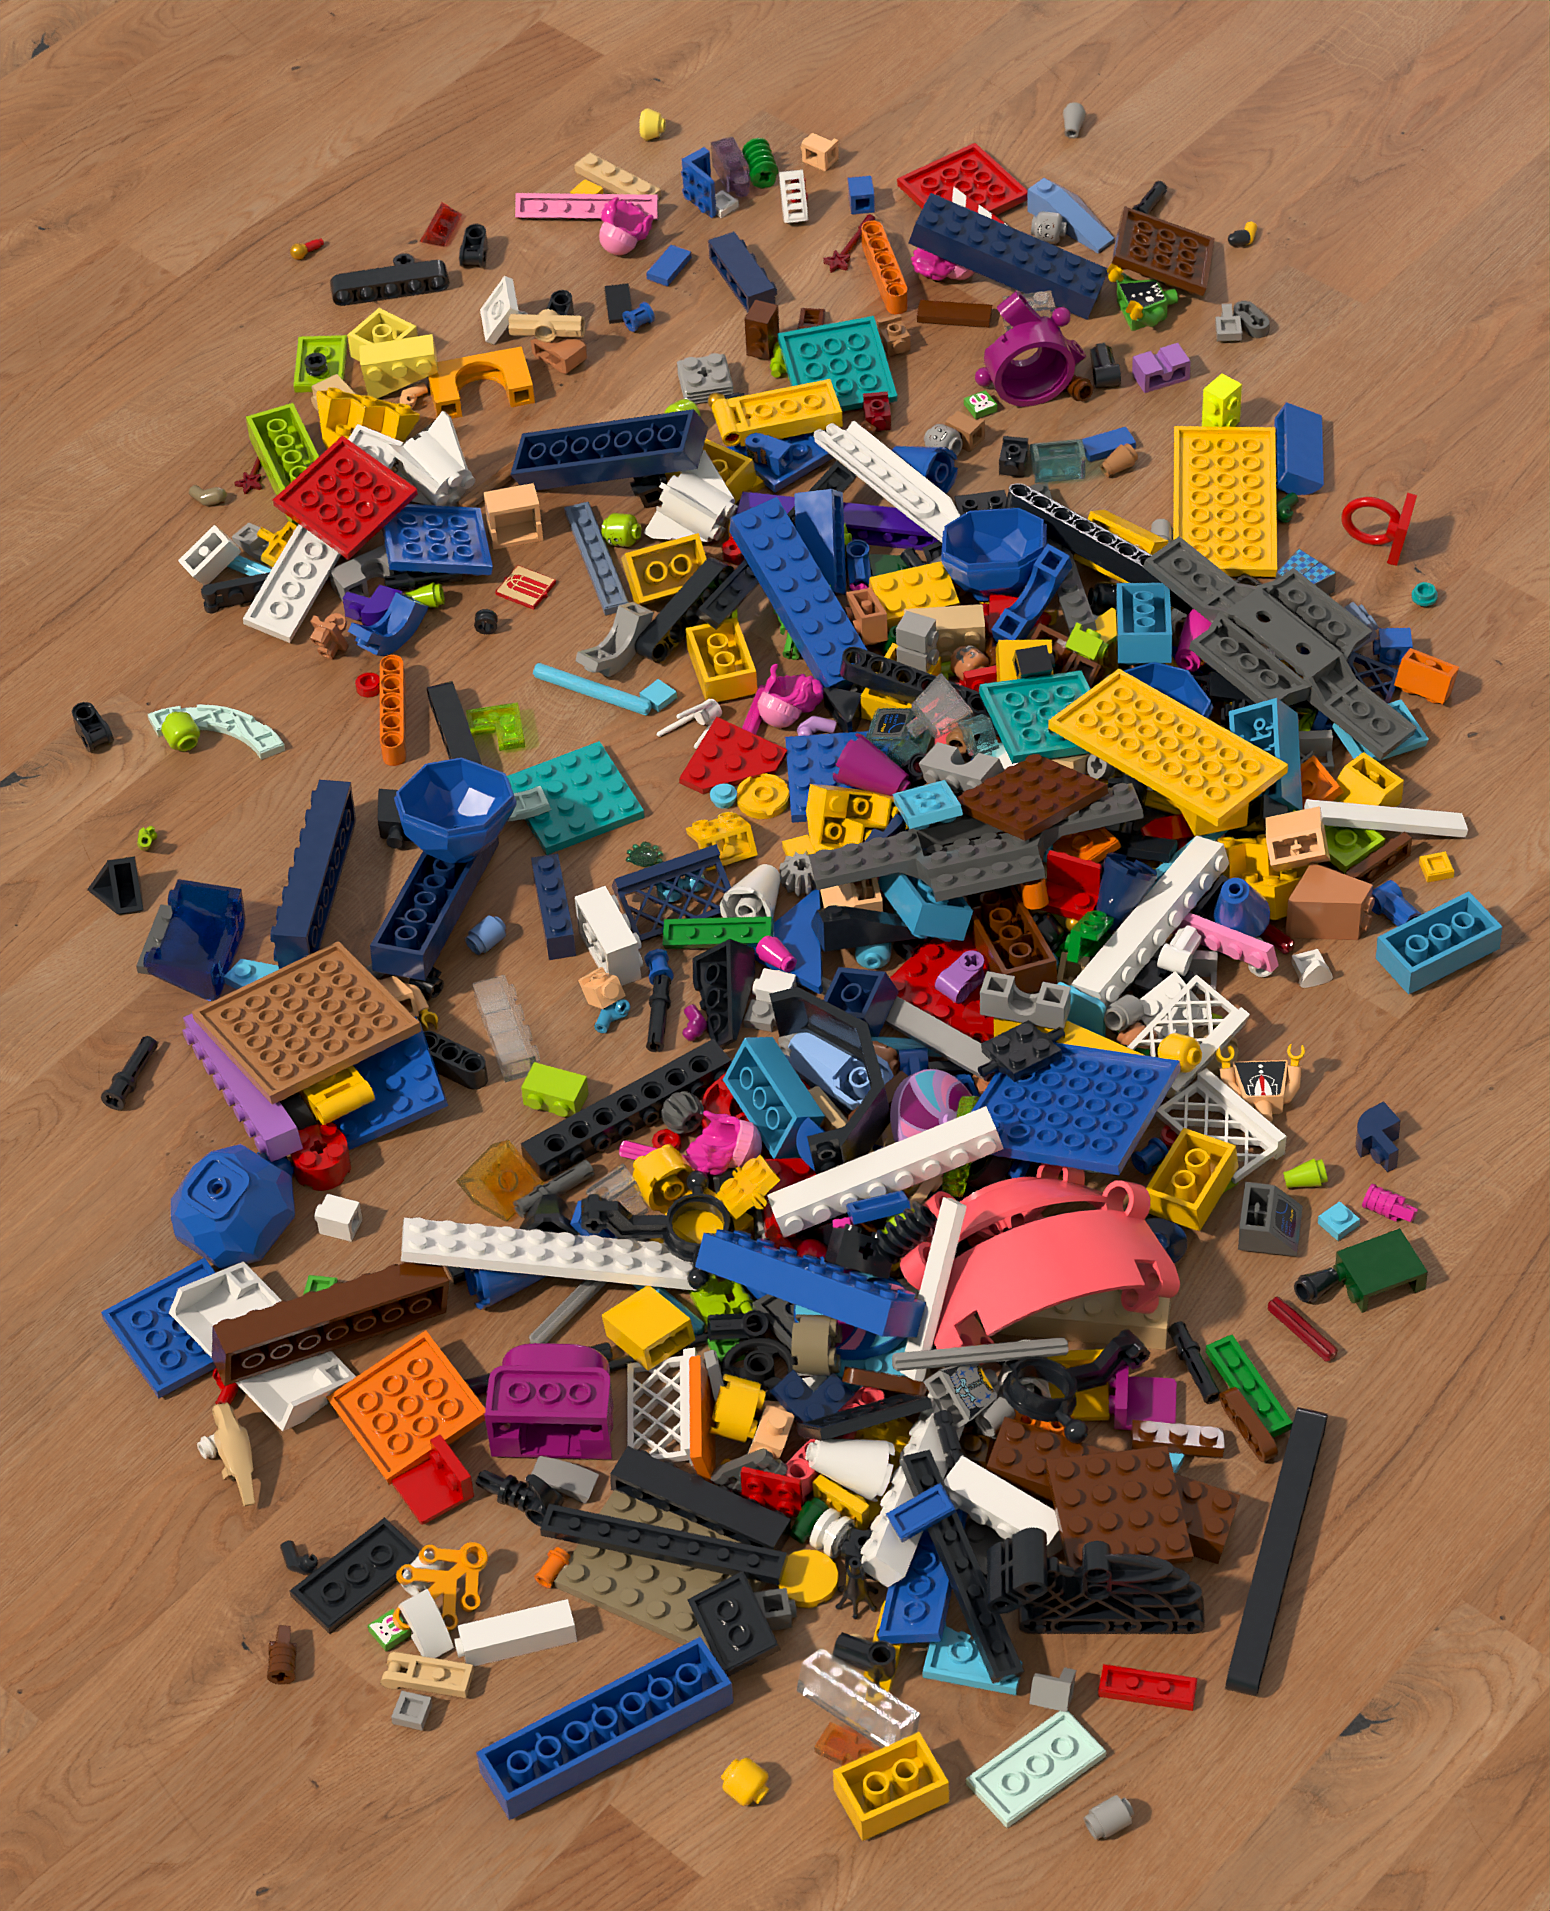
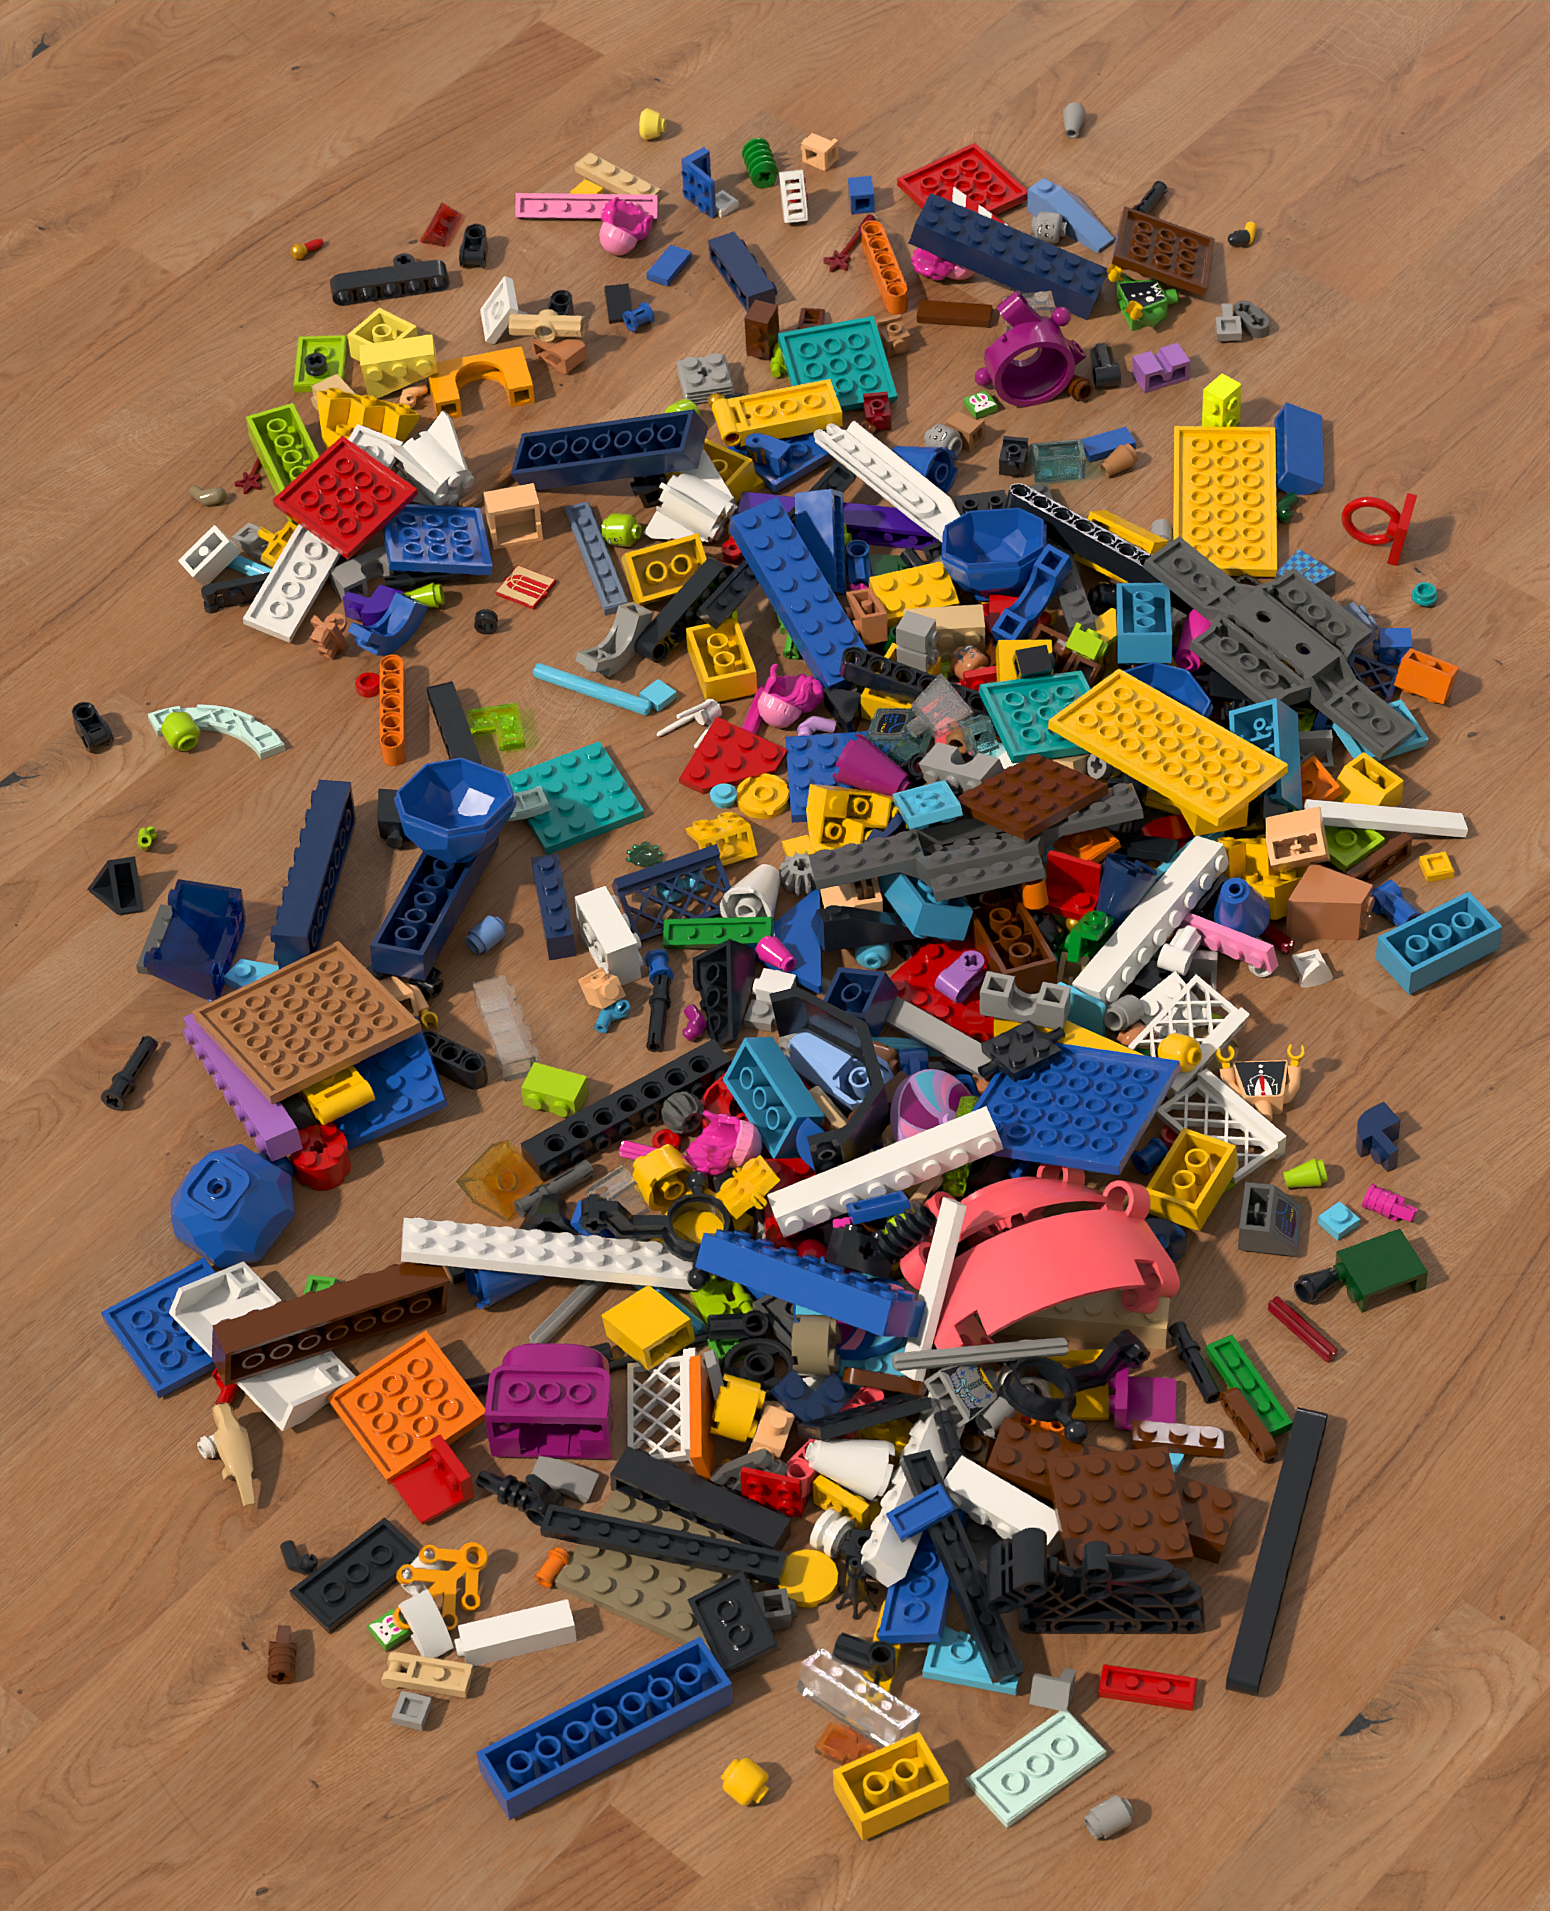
white brick [314,1194,363,1242] -> none
brick [711,137,750,197] -> none
dark green cone [789,1497,829,1544] -> none

